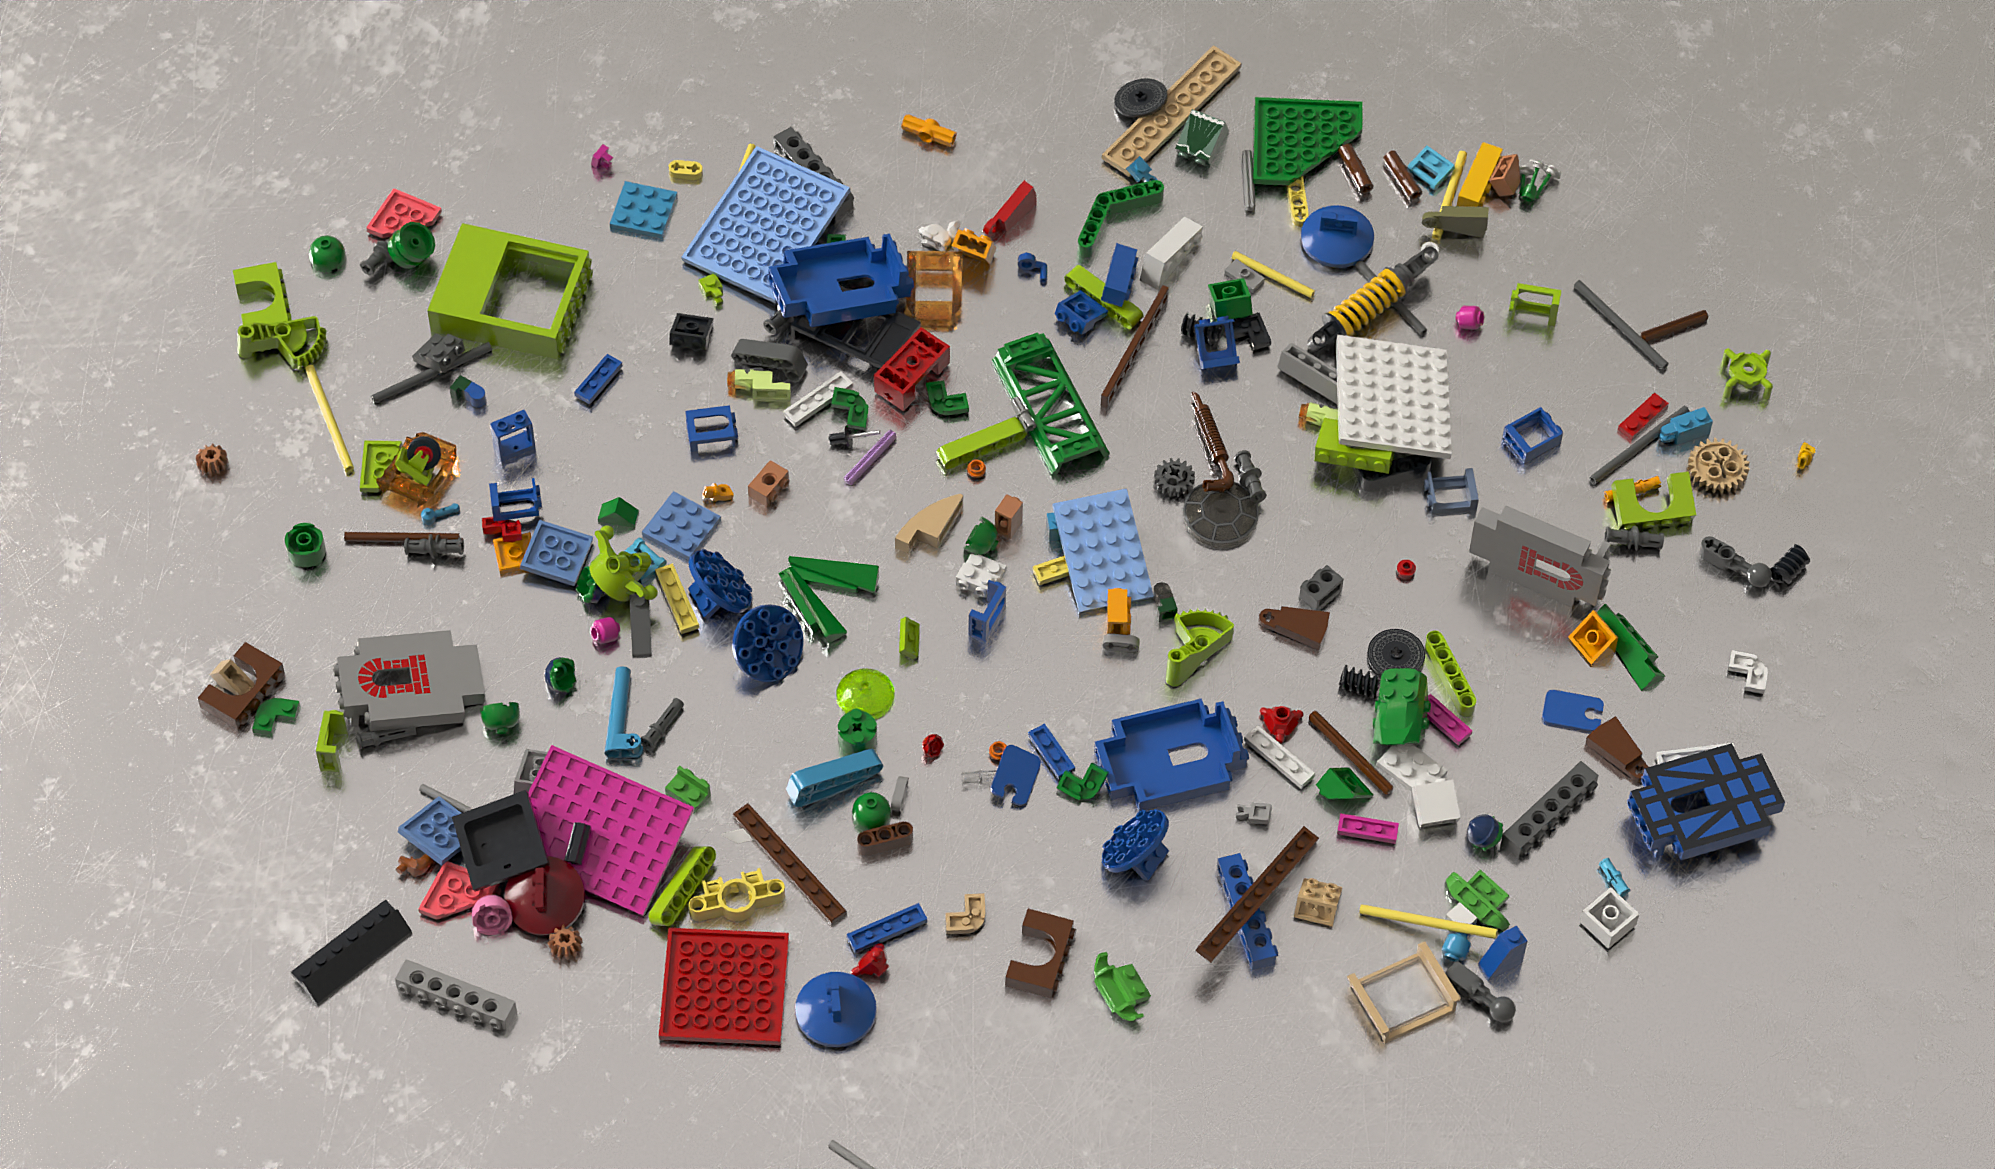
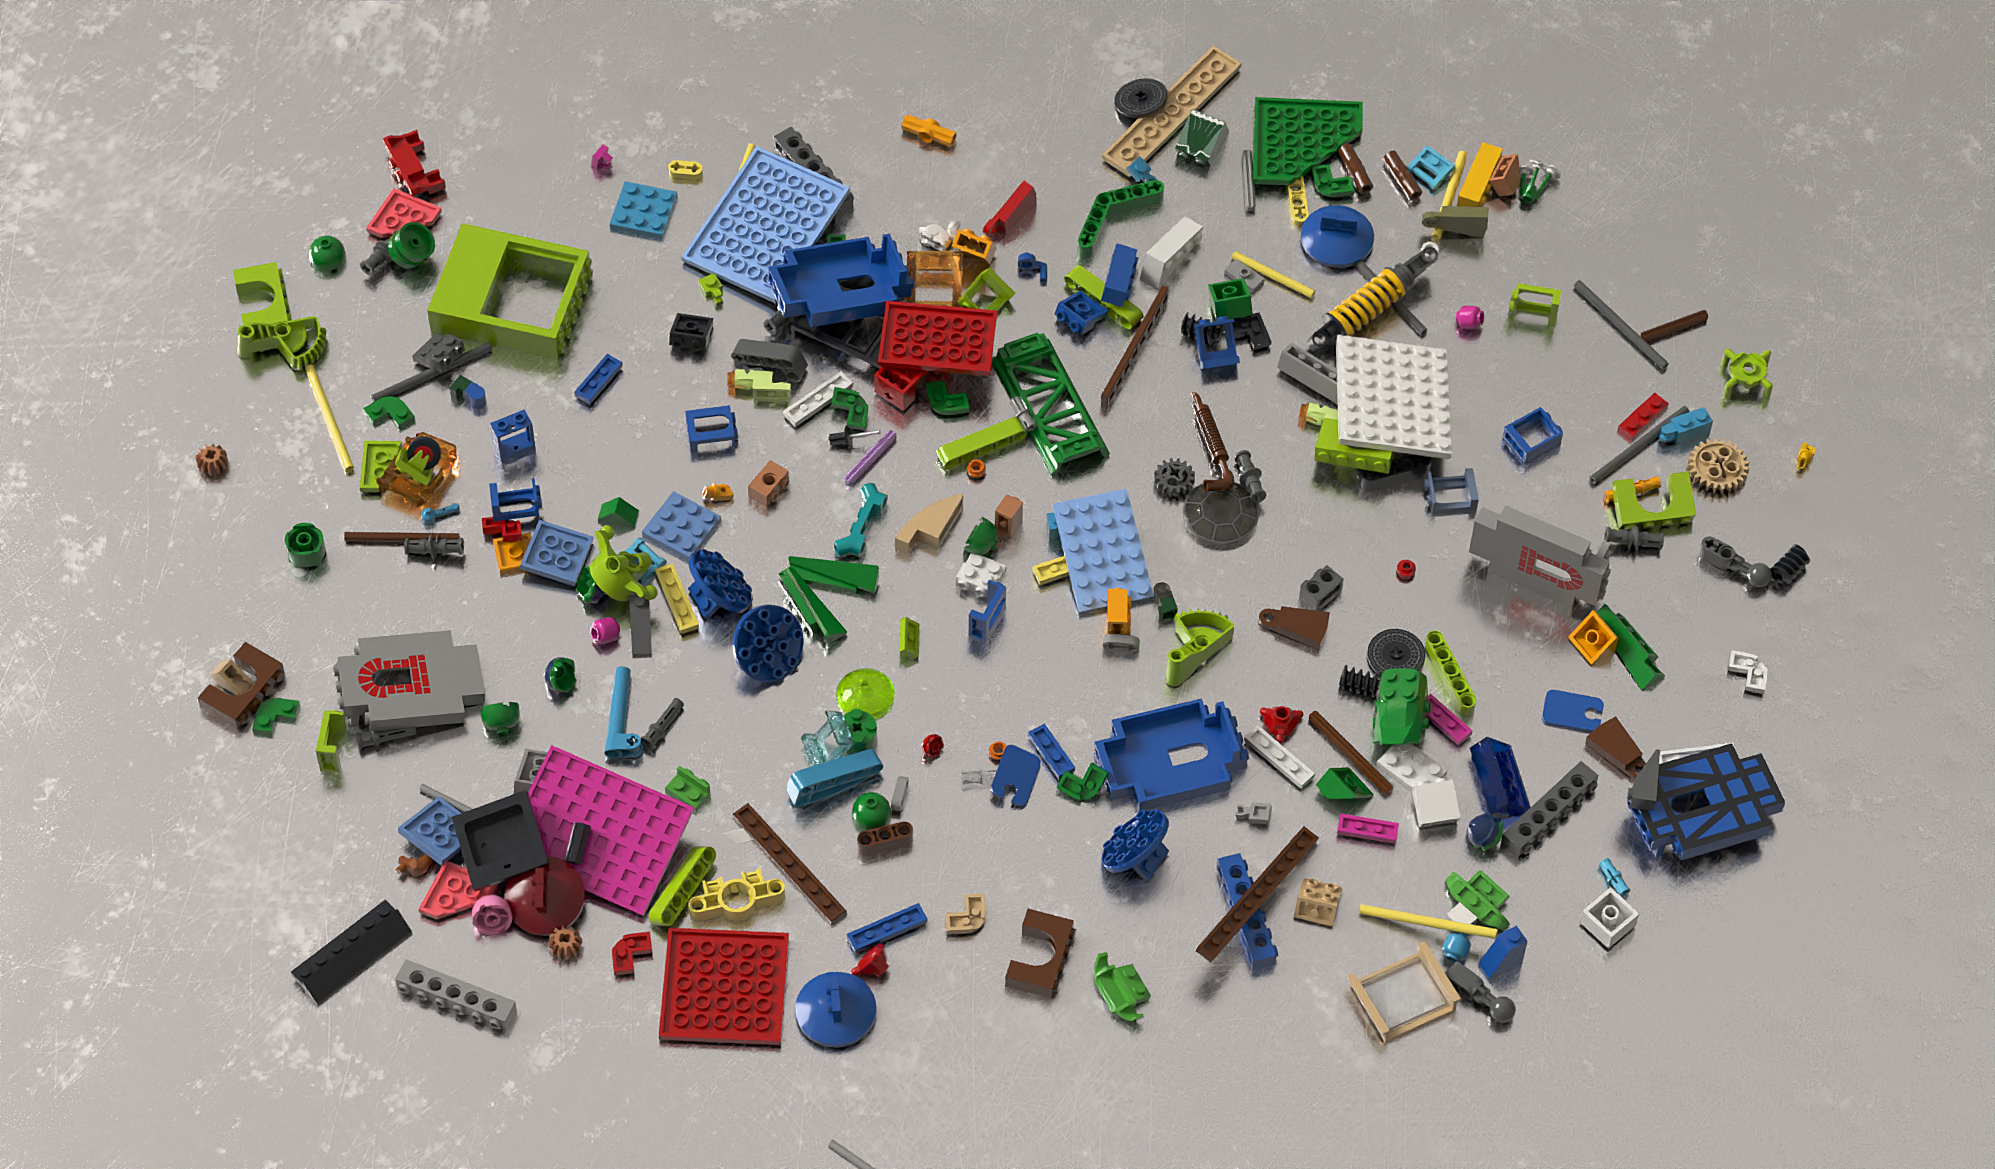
none -> green plate [363,396,415,429]
none -> red bracket [383,130,446,196]
none -> red plate [612,931,652,975]
none -> clear light blue panel [800,710,854,766]
none -> teal plate [834,483,888,558]
none -> red plate [878,301,998,376]
none -> lime panel [957,267,1015,311]
none -> green plate [1311,164,1355,197]
none -> clear blue slope [1470,737,1531,819]
none -> dark grey slope [1627,749,1660,811]

